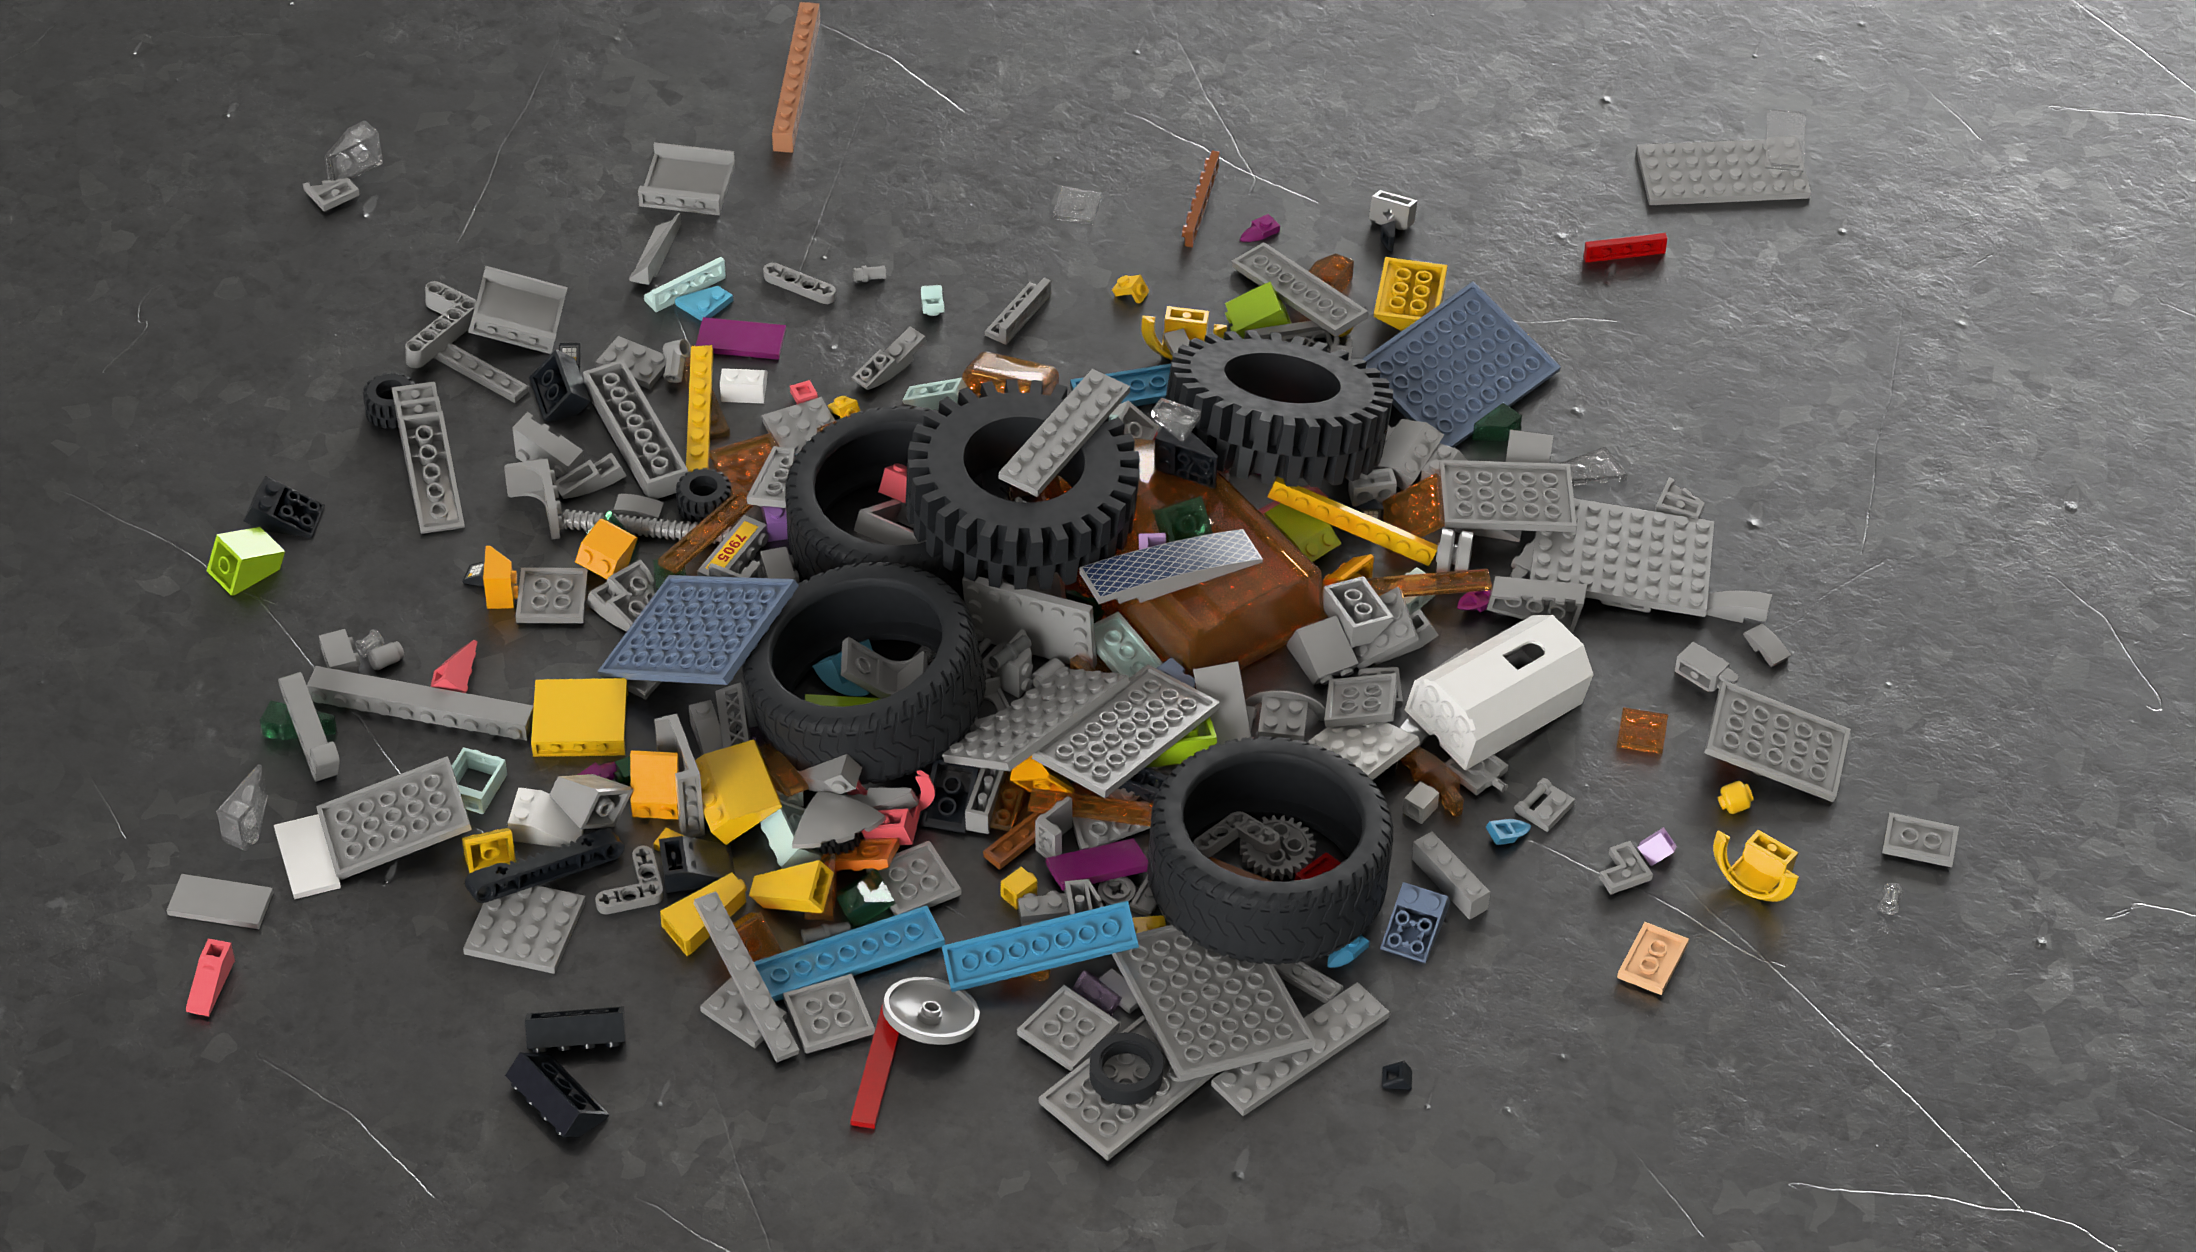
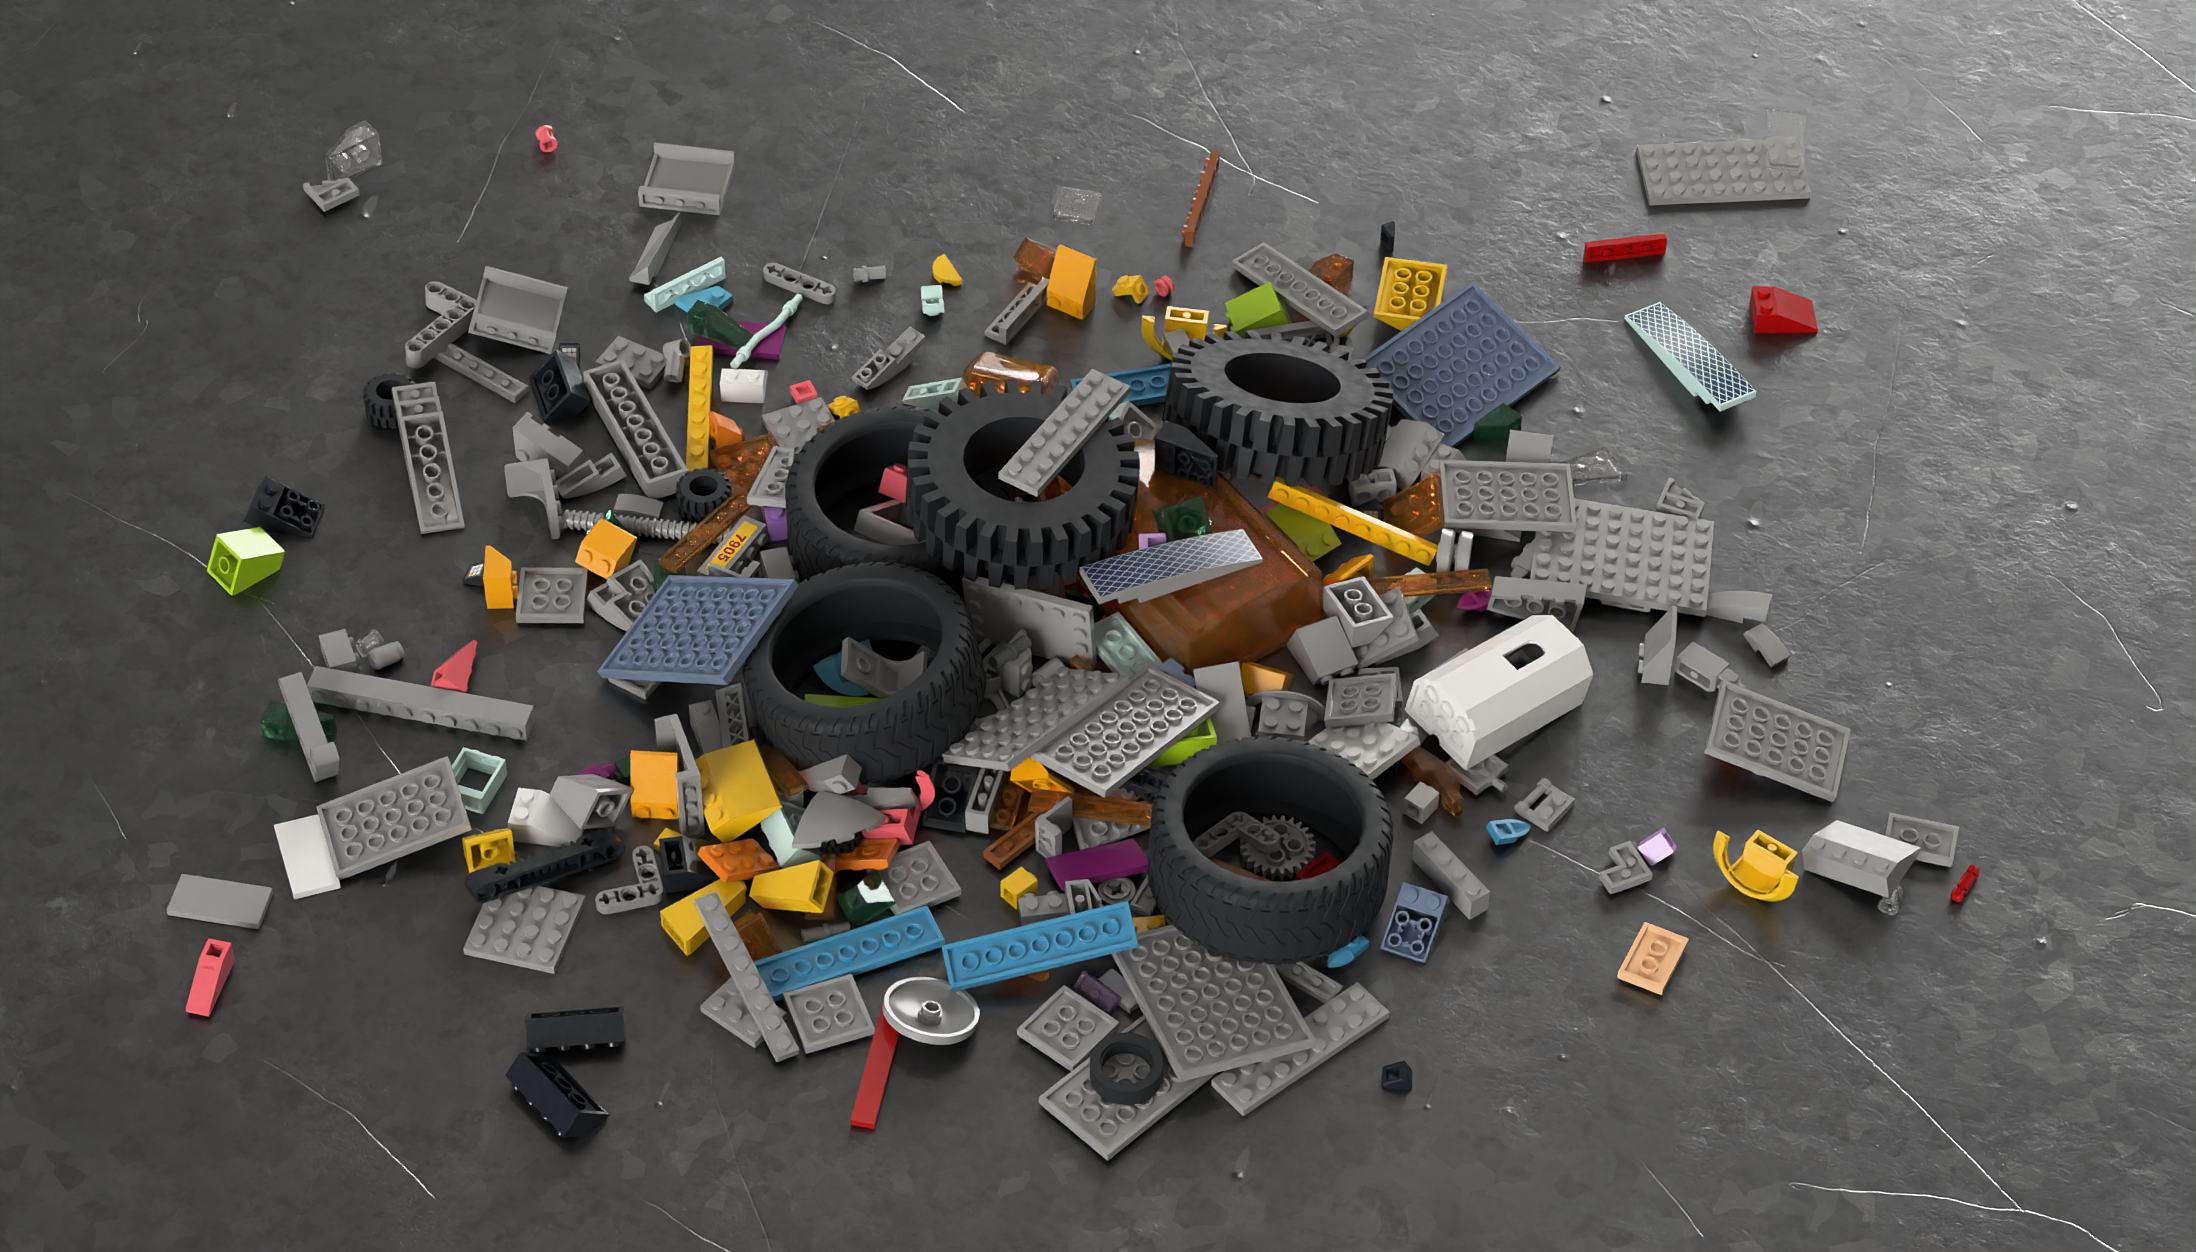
clear slope [217,764,268,851] -> none
yellow panel [531,678,628,757] -> none
nougat brick [772,2,820,153] -> none
clear wing [1151,398,1201,442] -> none
magenta plate [1240,214,1280,242] -> none
light grey brick [1369,190,1418,230] -> none
clear orange plate [1617,707,1668,754] -> none
yellow head [1717,781,1754,814] -> none
none -> coral bush [536,125,558,152]
none -> clear green slope [687,300,754,350]
none -> orange plate [698,838,780,883]
none -> orange slope [709,411,745,457]
none -> light aqua bar [730,294,803,369]
none -> yellow tile [932,254,962,286]
none -> clear orange slope [1012,237,1056,282]
none -> light orange slope [1047,244,1096,320]
none -> coral bush [1154,275,1174,297]
none -> light orange slope [1240,662,1295,697]
none -> slope [1624,302,1756,411]
none -> light grey slope [1638,606,1677,685]
none -> red slope [1749,286,1818,333]
none -> light grey slope [1802,820,1921,898]
none -> red axle [1950,865,1980,903]

